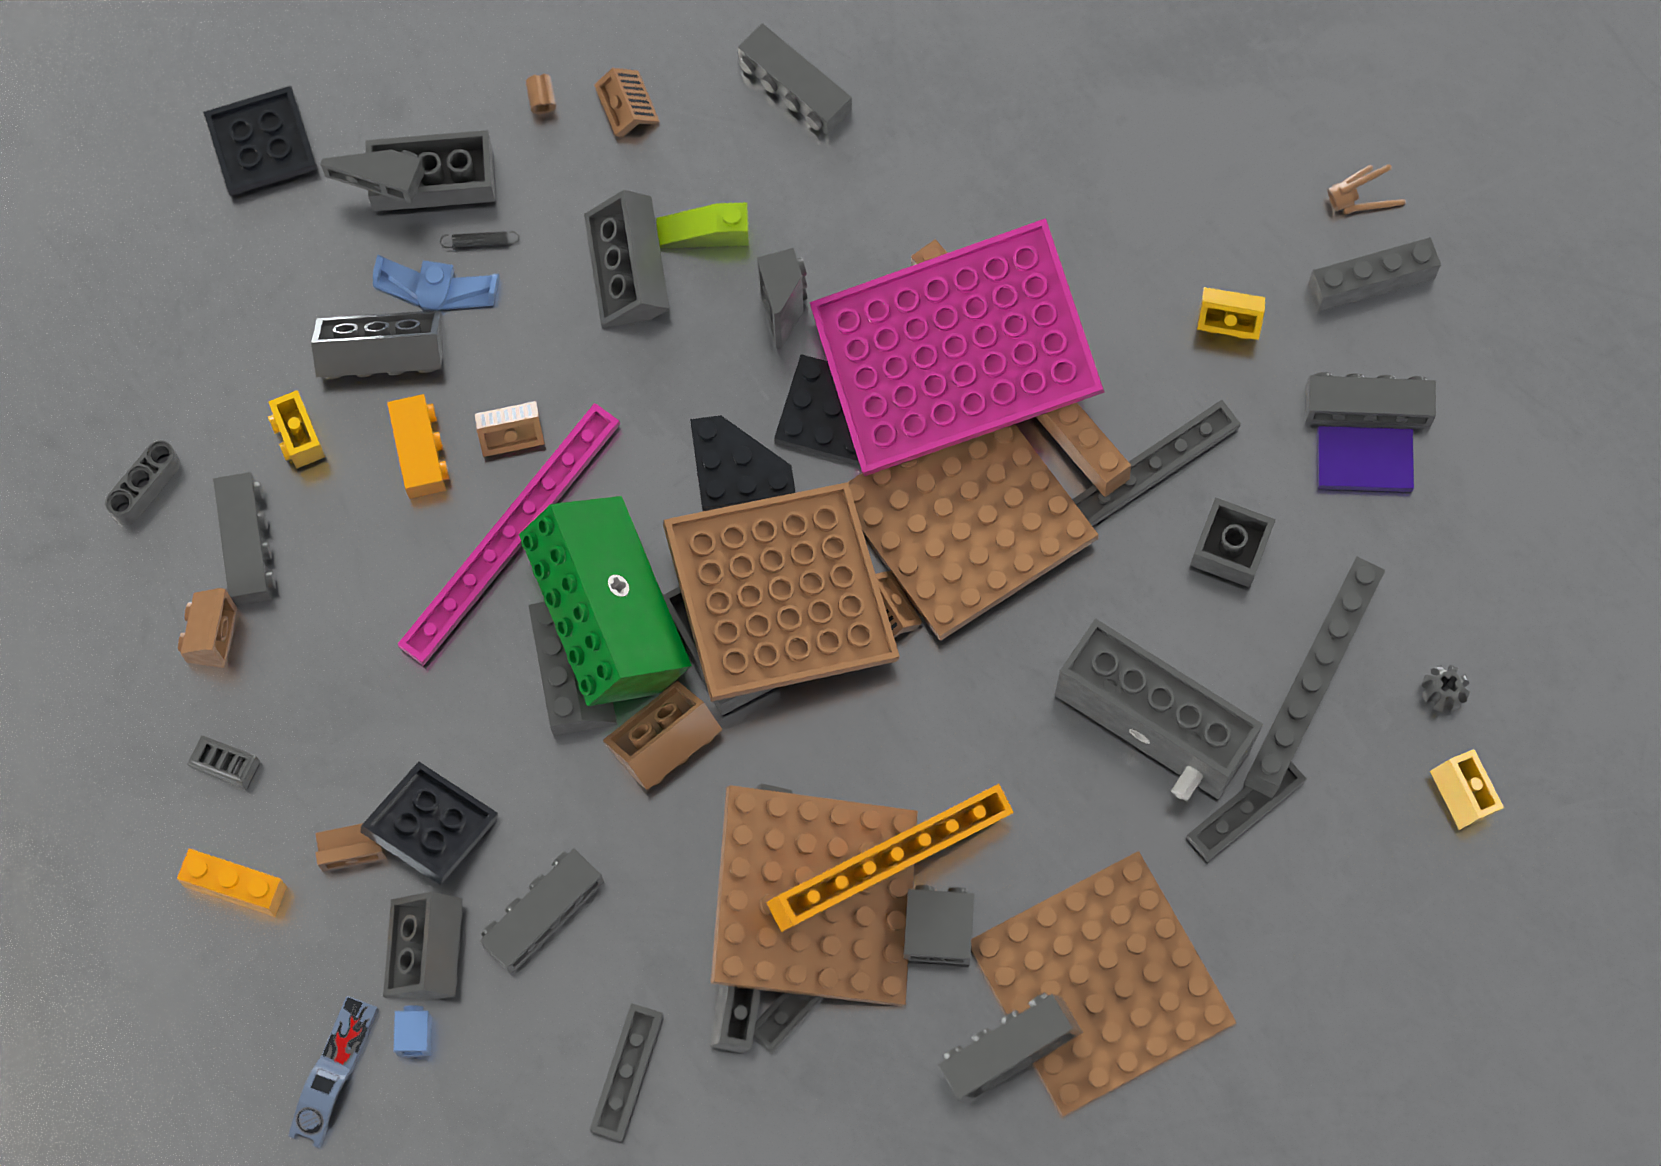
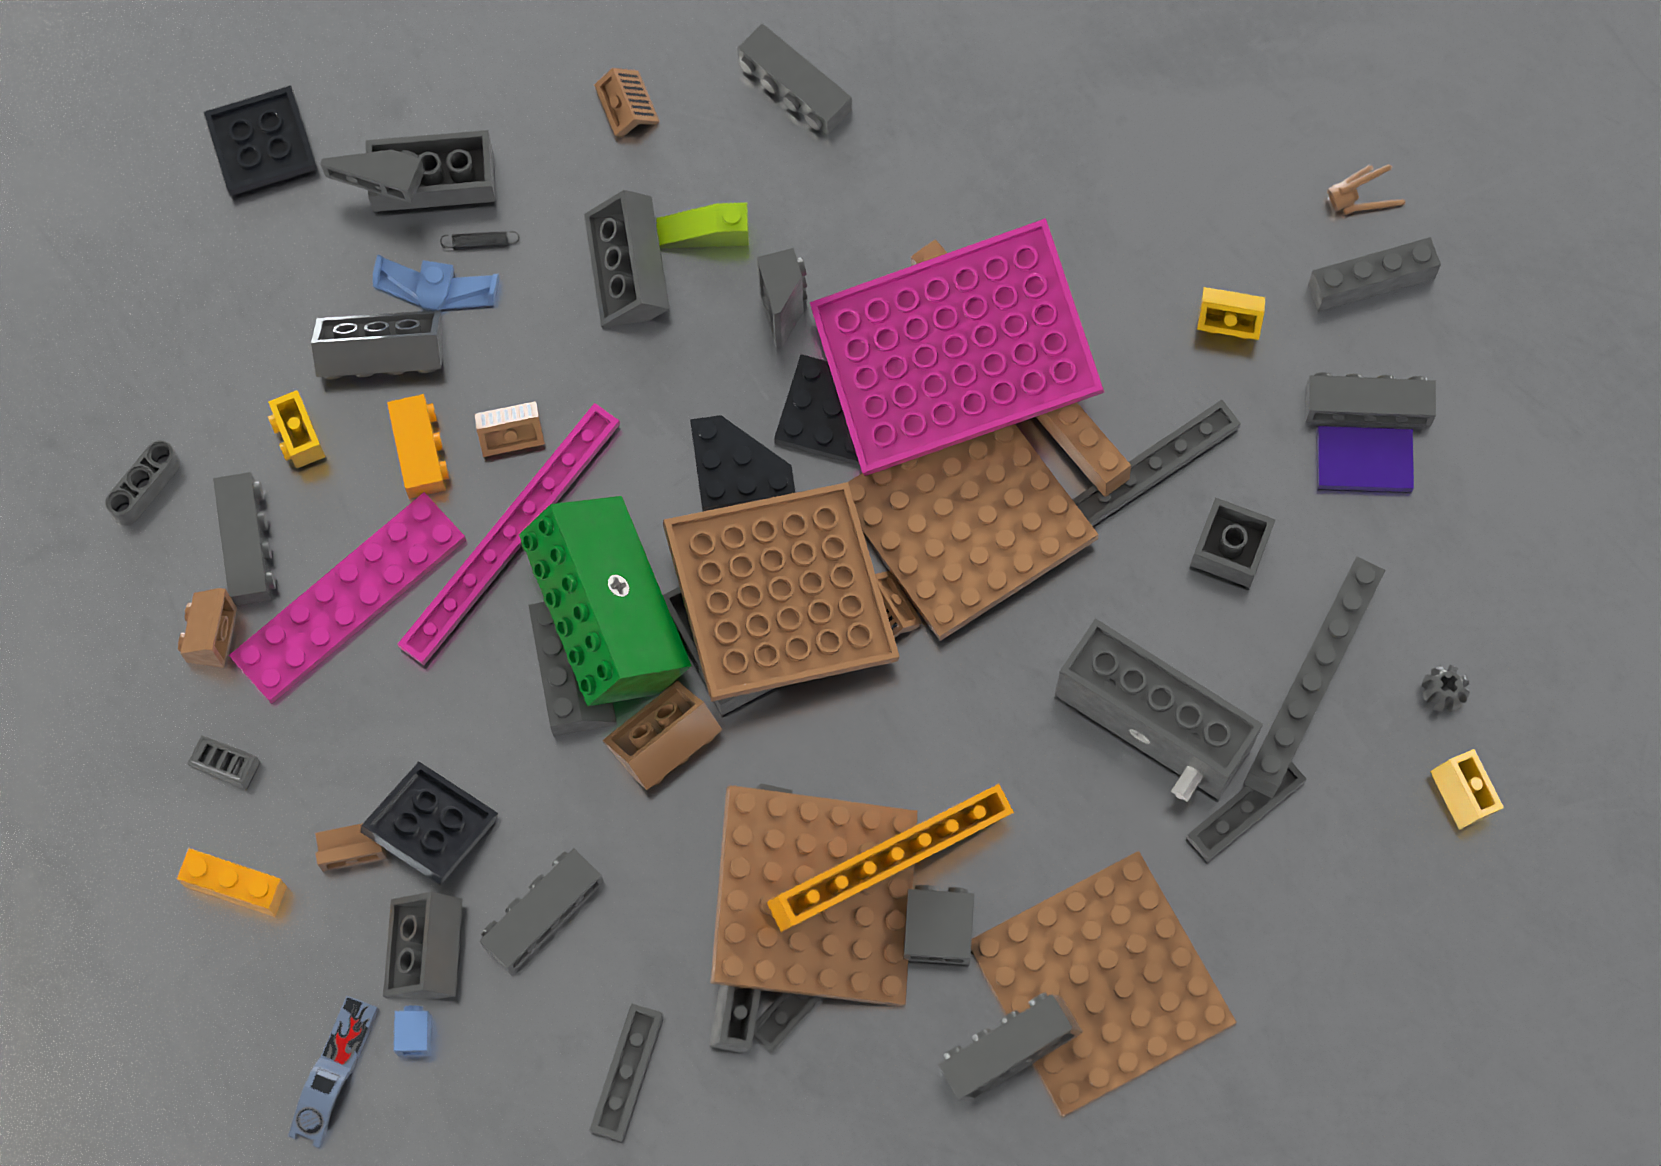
medium nougat piece [526,74,556,114] -> none
none -> dark pink plate [229,492,466,704]

